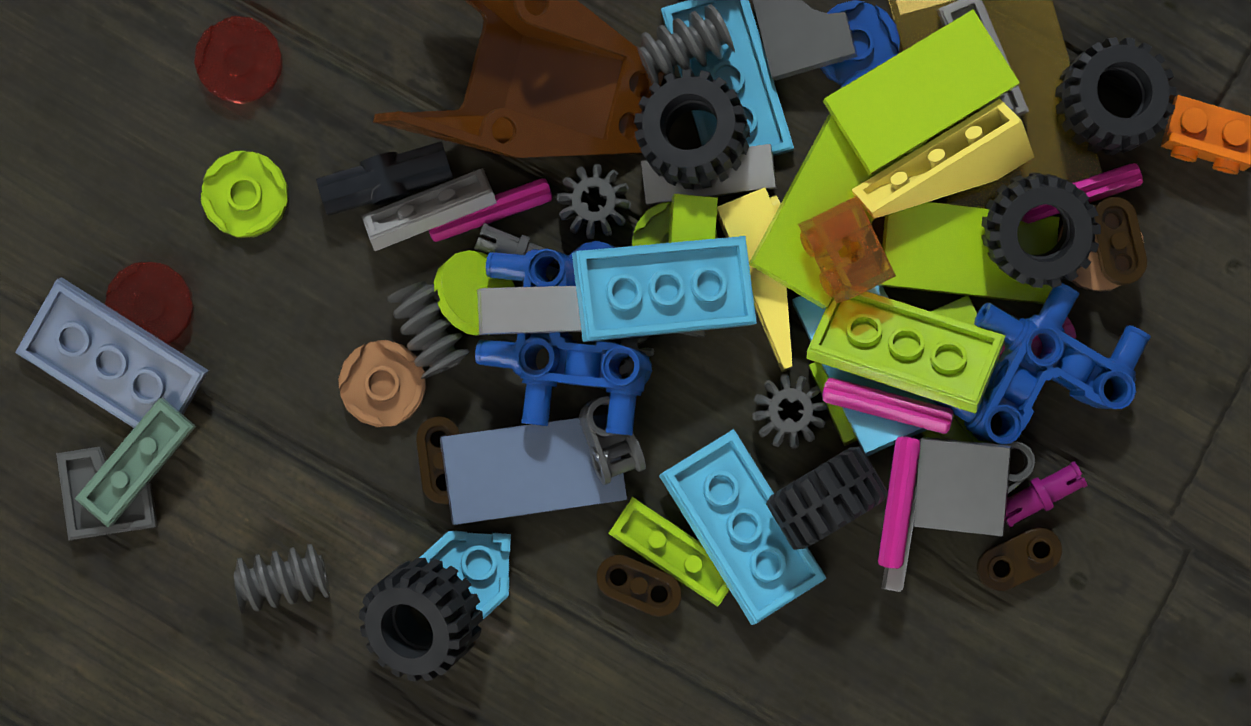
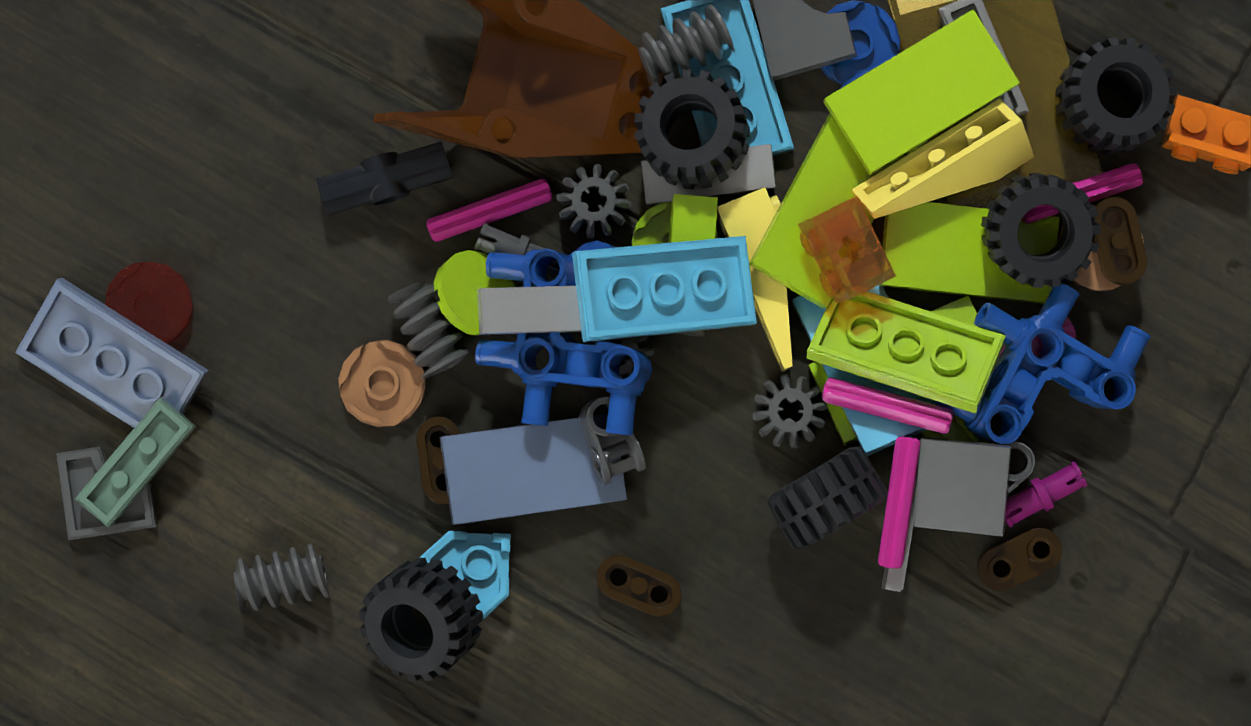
clear red tile [194,16,282,104] -> none
lime tile [201,151,288,238] -> none
light grey tile [362,168,497,251] -> none
lime tile [608,497,729,607] -> none
medium azure tile [659,429,827,625] -> none

